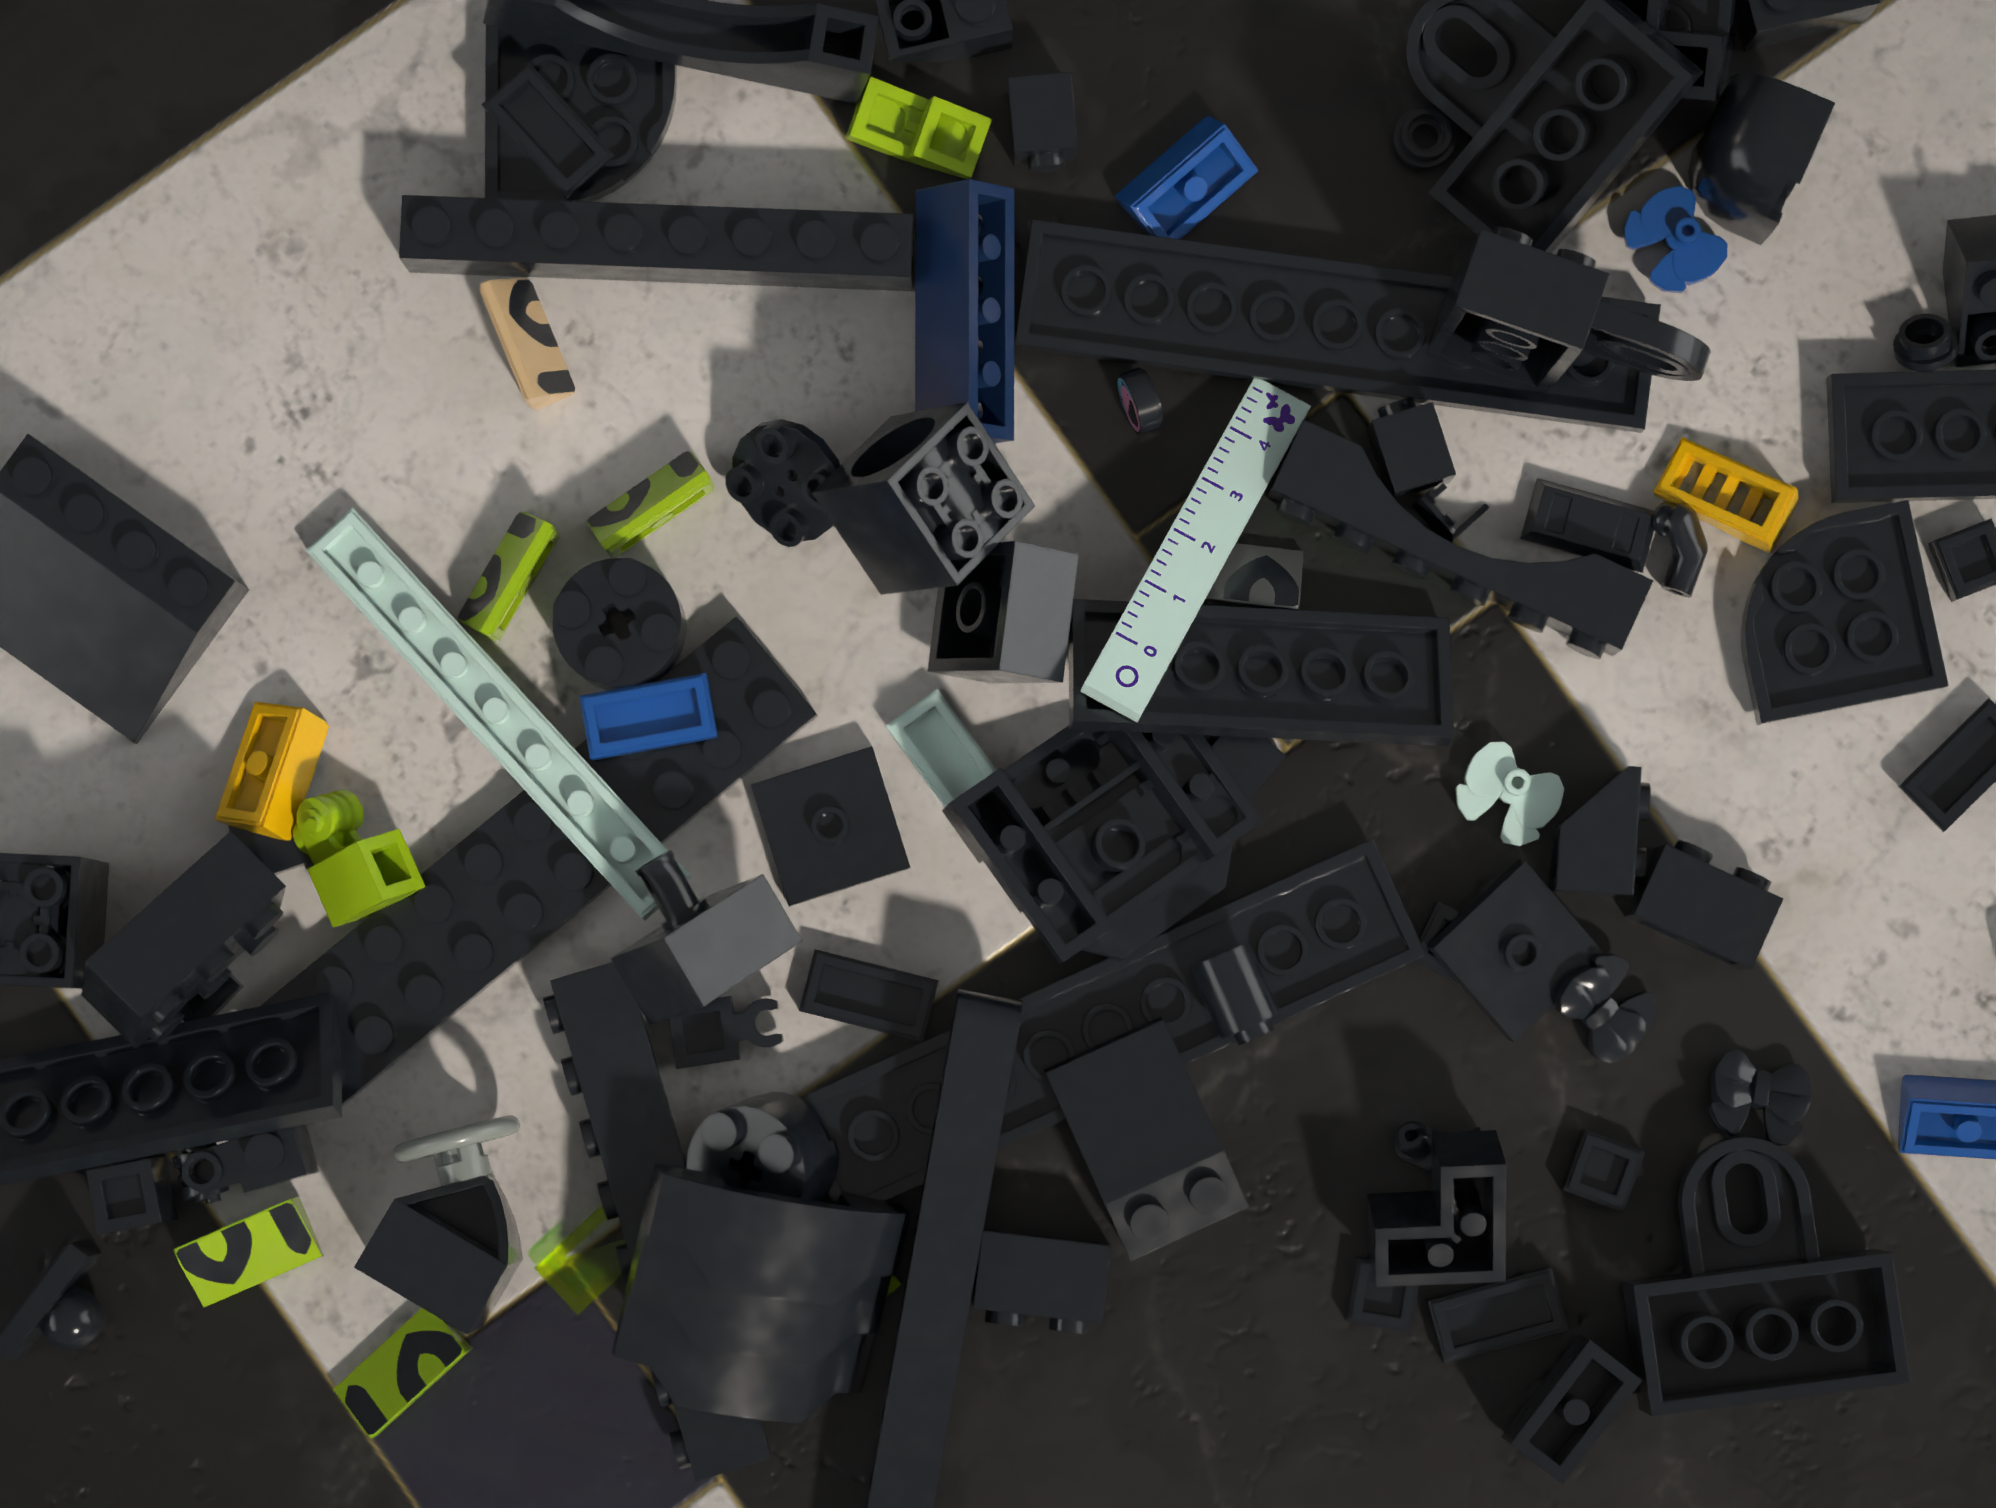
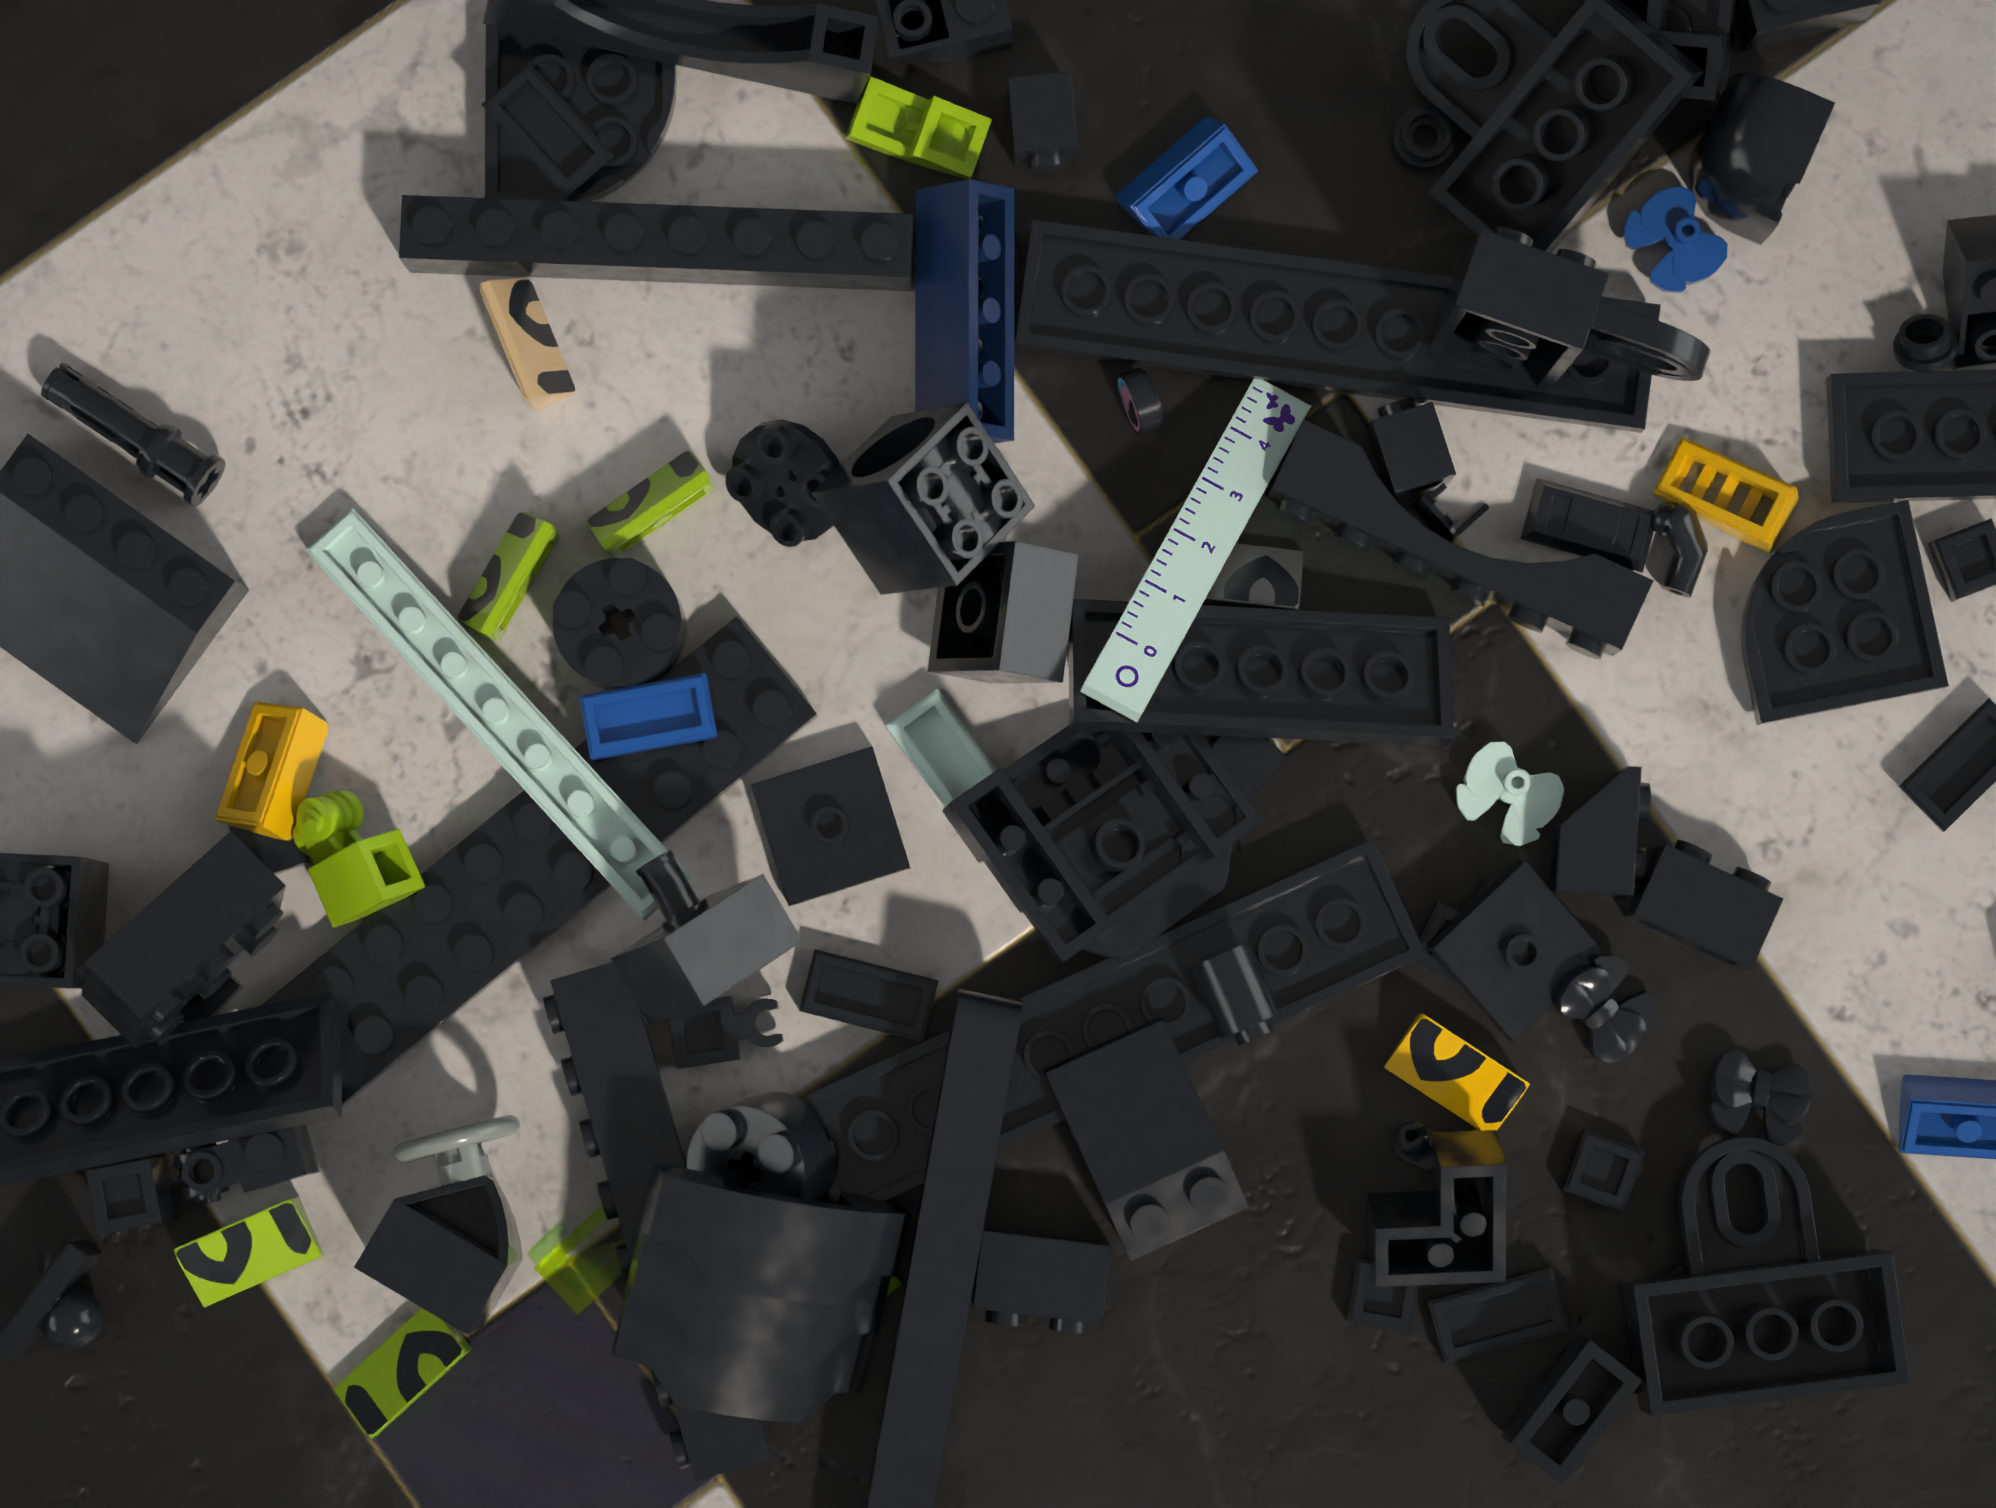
none -> black pin [41,363,226,507]
none -> slope [1383,1013,1530,1131]

